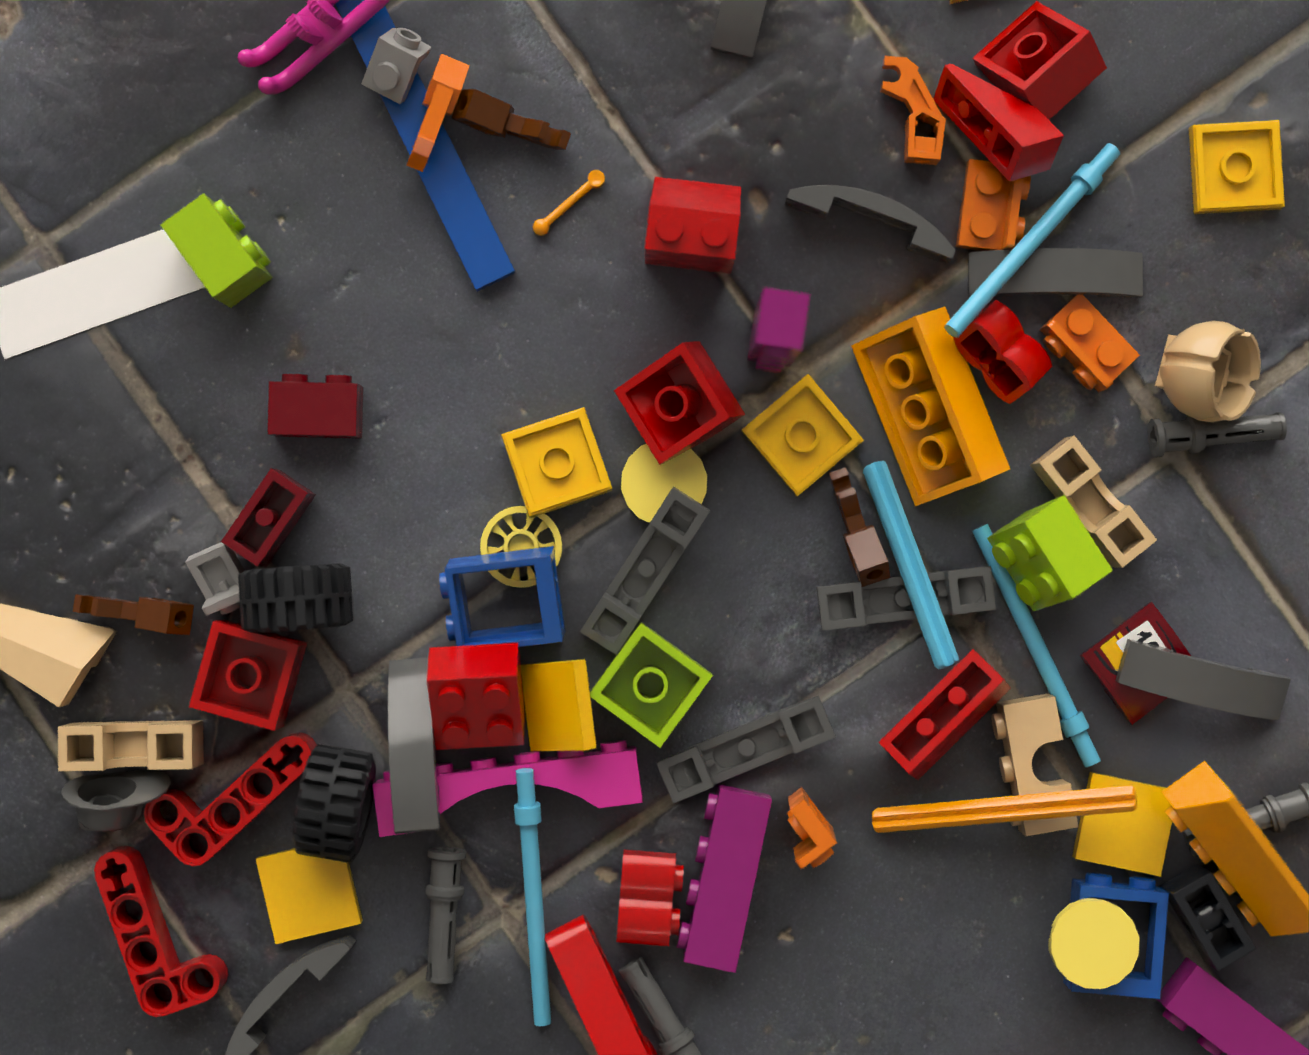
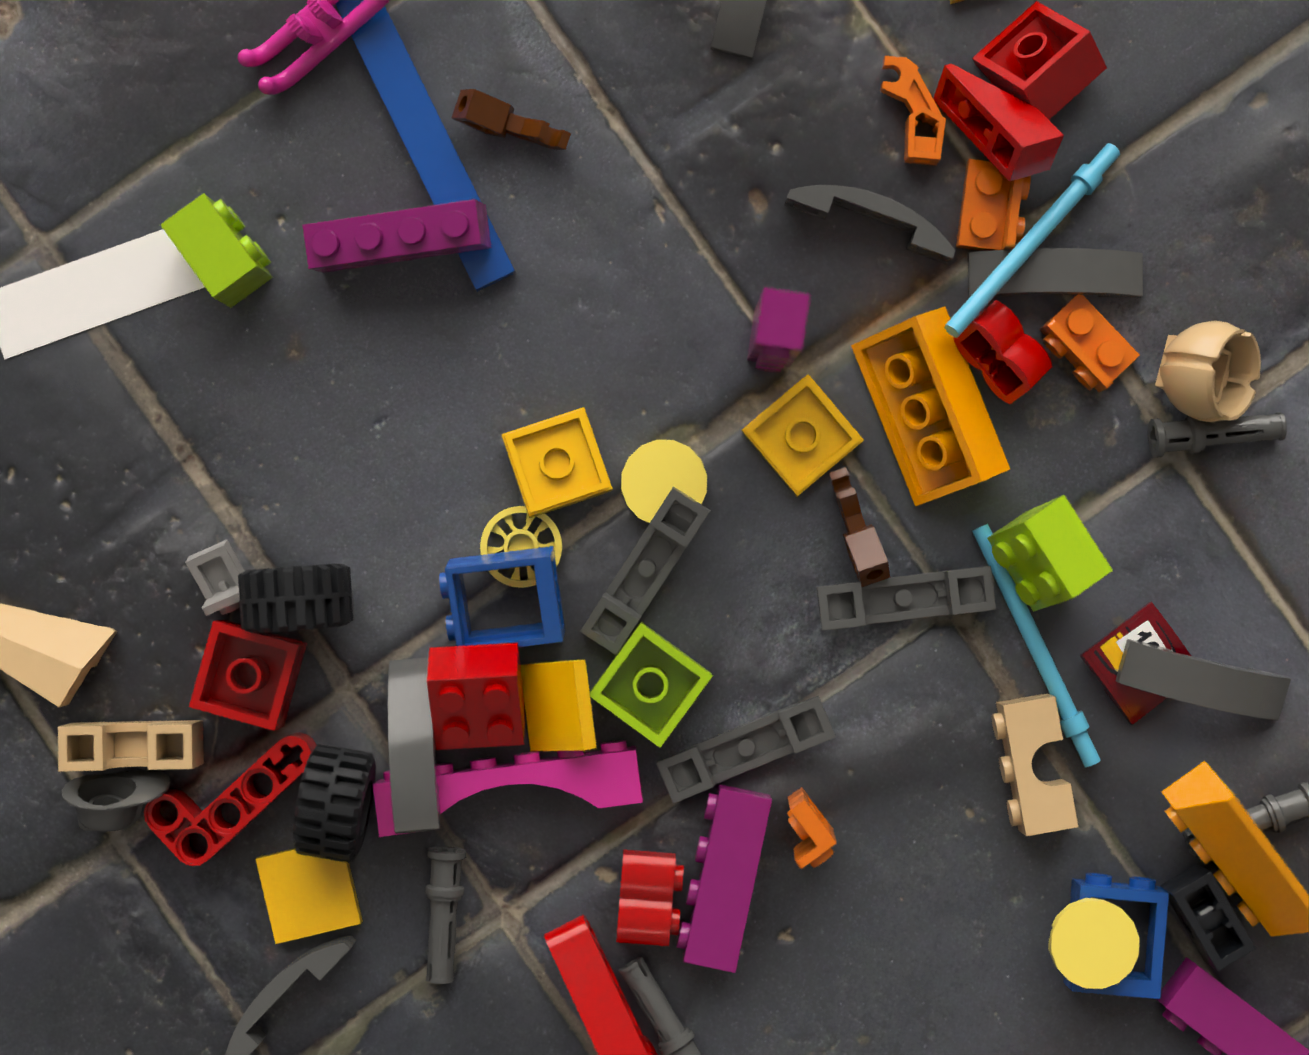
reddish brown piece [73,594,194,635] -> none
red beam [94,846,228,1017] -> none
dark red brick [221,468,316,567] -> none
dark red brick [268,374,363,439] -> none
light grey bracket [361,28,431,104] -> none
orange piece [406,54,470,172] -> none
medium azure bar [514,768,551,1026] -> none
light orange hinge [532,170,605,236] -> none
red slope [614,341,745,465] -> none
red slope [645,177,741,274] -> none
medium azure axle [863,461,959,669] -> none
light orange axle [872,785,1137,833] -> none
red brick [878,649,1011,780] -> none
tan arch [1030,435,1157,568] -> none
yellow tile [1072,772,1172,877] -> none
yellow tile [1189,120,1285,214] -> none
none -> magenta brick [302,199,492,273]

